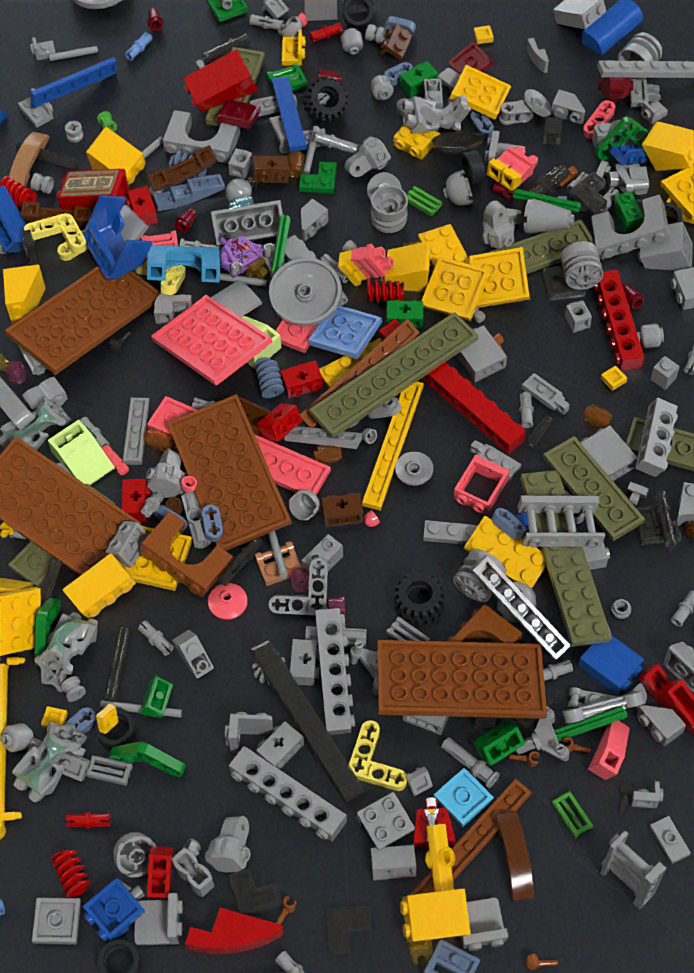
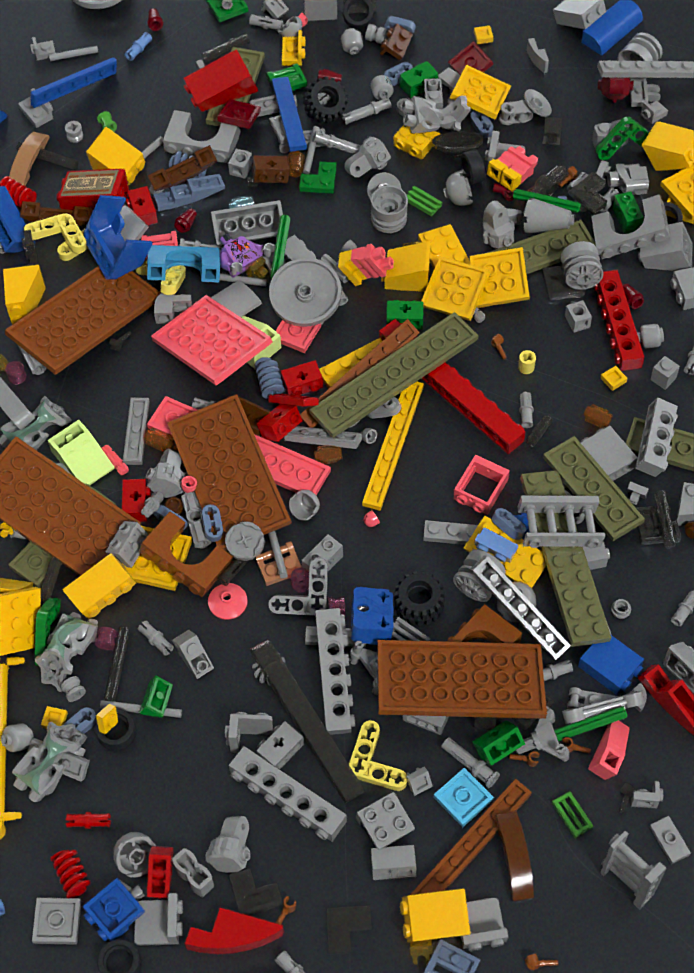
light grey brick [22,377,68,412] -> none
light grey wheel [31,173,54,194] -> none
light grey pin [80,417,109,448] -> none
light grey tile [86,755,133,786] -> none
green beam [109,742,186,777] -> none
light grey hinge [184,838,201,857] -> none
light grey hair [226,178,252,205] -> none
light grey brick [290,639,320,686] -> none
light grey slope [301,199,328,241] -> none
medium blue plate [308,305,382,359] -> none
red pin [309,23,342,43] -> none
reddish brown brick [322,493,363,527] -> none
red piece [367,279,404,303] -> none
light grey dish [395,452,433,486] -> none
red torso [414,798,455,849] -> none
yellow piece [426,824,455,892] -> none
light grey brick [455,325,507,382] -> none
light grey hinge [470,440,521,481] -> none
light grey hinge [521,373,570,415] -> none
light grey slope [551,90,585,125] -> none
coral beam [583,100,615,139] -> none
blue bracket [610,144,648,165] -> none
light grey slope [637,705,686,746] -> none
none -> clear pink wheel [95,627,118,650]
none -> light grey tile [225,522,265,561]
none -> red tile [269,394,319,407]
none -> light grey pin [342,97,392,125]
none -> blue axle [351,587,394,645]
none -> medium blue bracket [475,528,518,563]
none -> light yellow gear [518,350,536,374]

